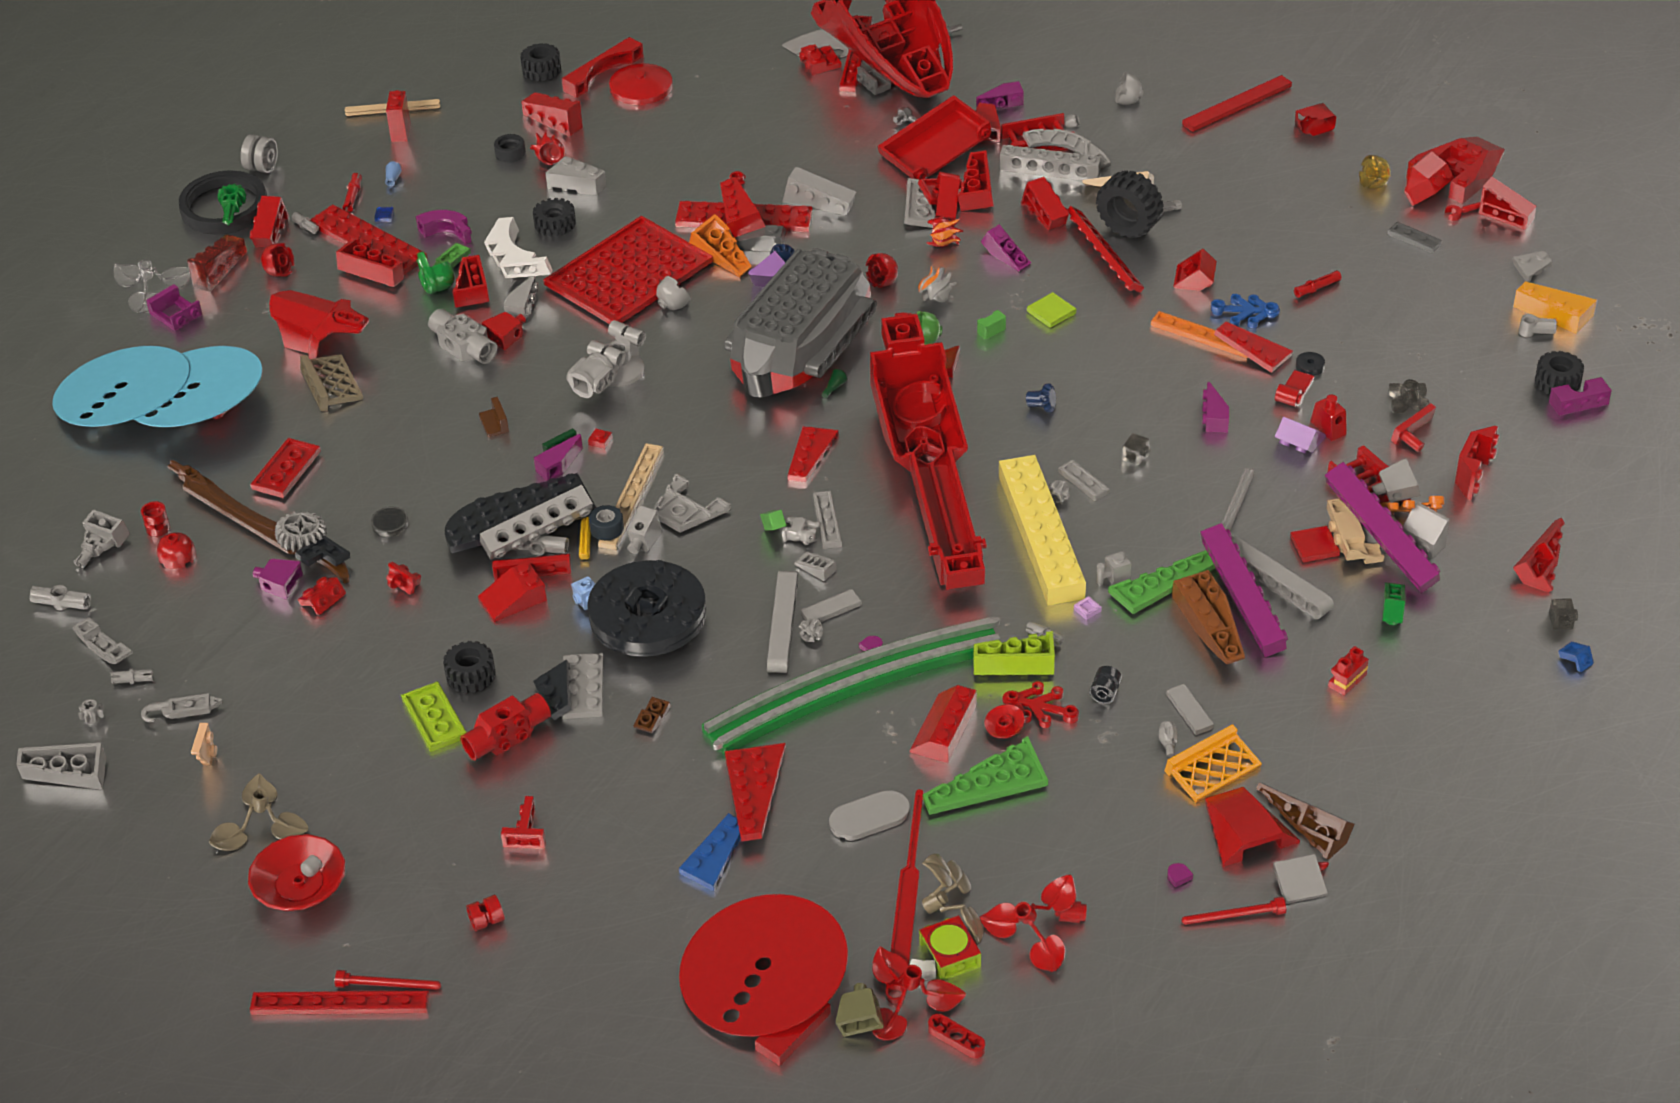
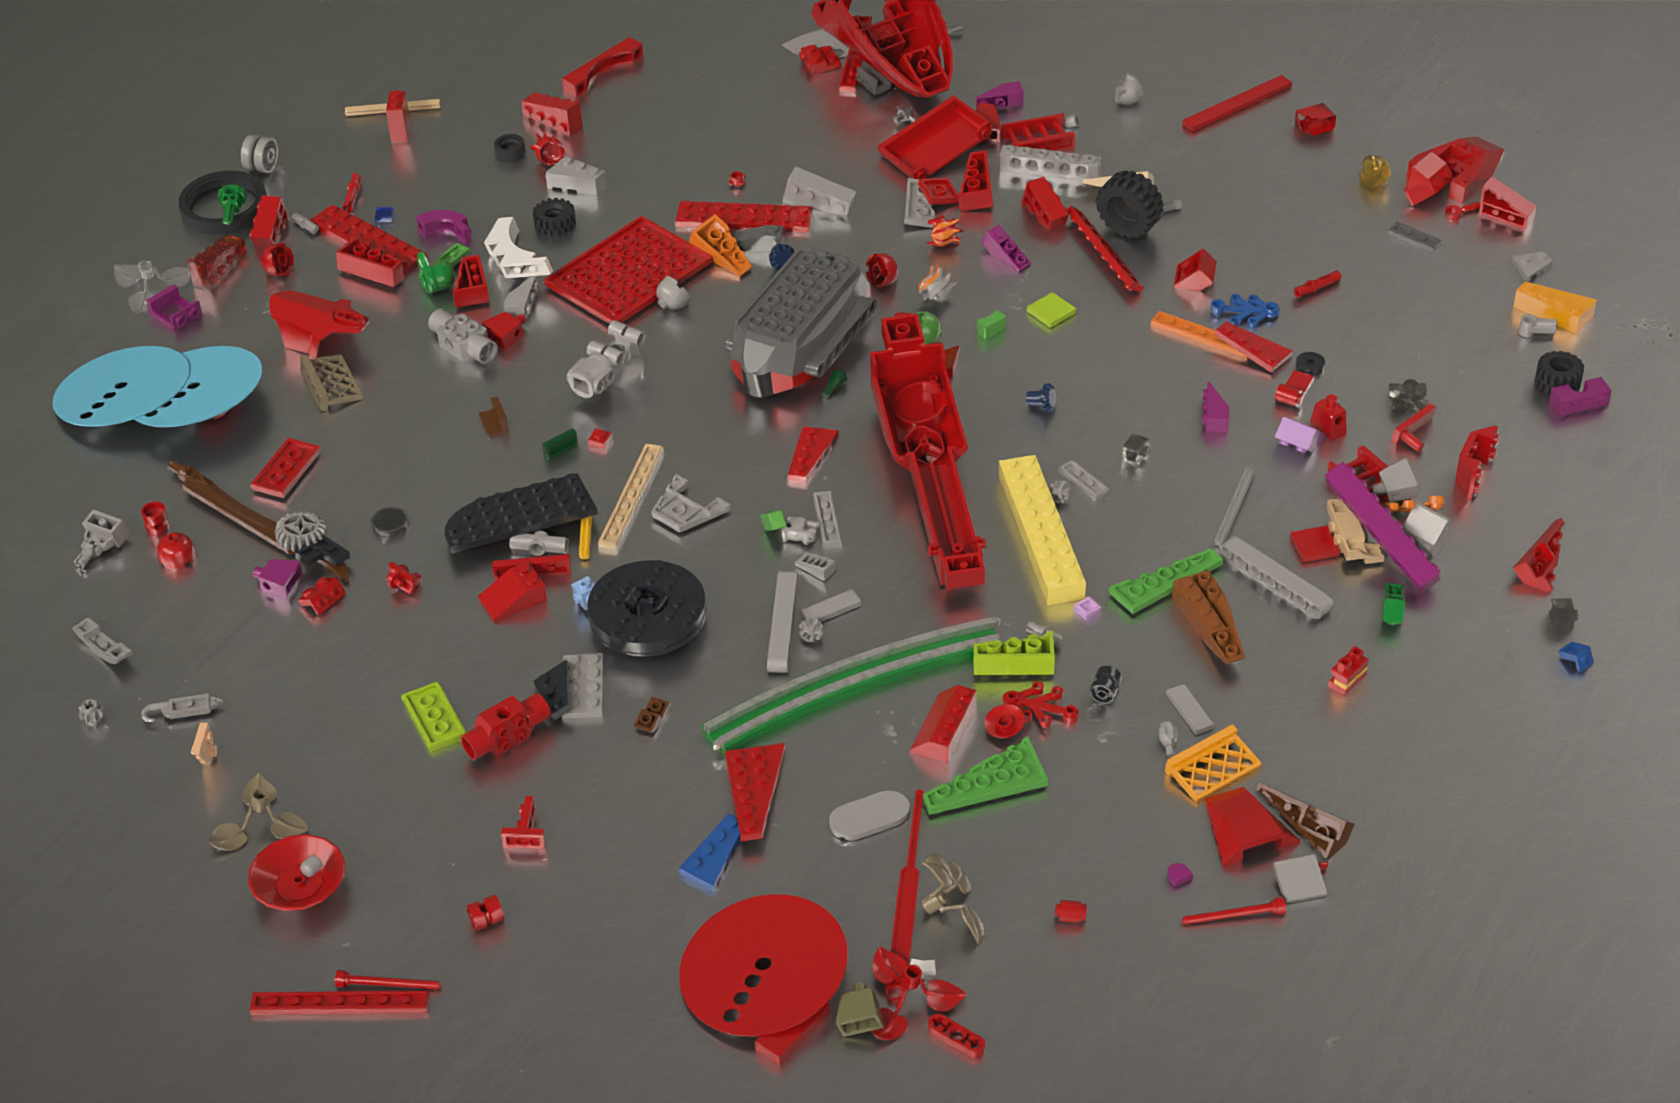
light grey wedge [16,742,106,790] -> none
light grey piece [29,585,91,611] -> none
light grey pin [111,669,153,684] -> none
medium blue cone [385,162,402,186] -> none
black tyre [443,641,496,693] -> none
light grey brick [480,485,593,559] -> none
black tyre [520,43,561,81] -> none
magenta slope [534,434,583,481] -> none
black wheel [589,505,624,541] -> none
red dish [609,63,673,105] -> none
light grey torso [627,505,662,554] -> none
red wedge [720,177,766,238] -> none
medium lavender slope [748,251,785,287] -> none
magenta tile [859,636,883,651] -> none
lime panel [919,915,981,980] -> none
red door [935,172,962,219] -> none
red plant [979,874,1077,972] -> none
light grey tile [1023,128,1111,169] -> none
light grey brick [1096,551,1131,585] -> none
magenta brick [1200,523,1288,657] -> none

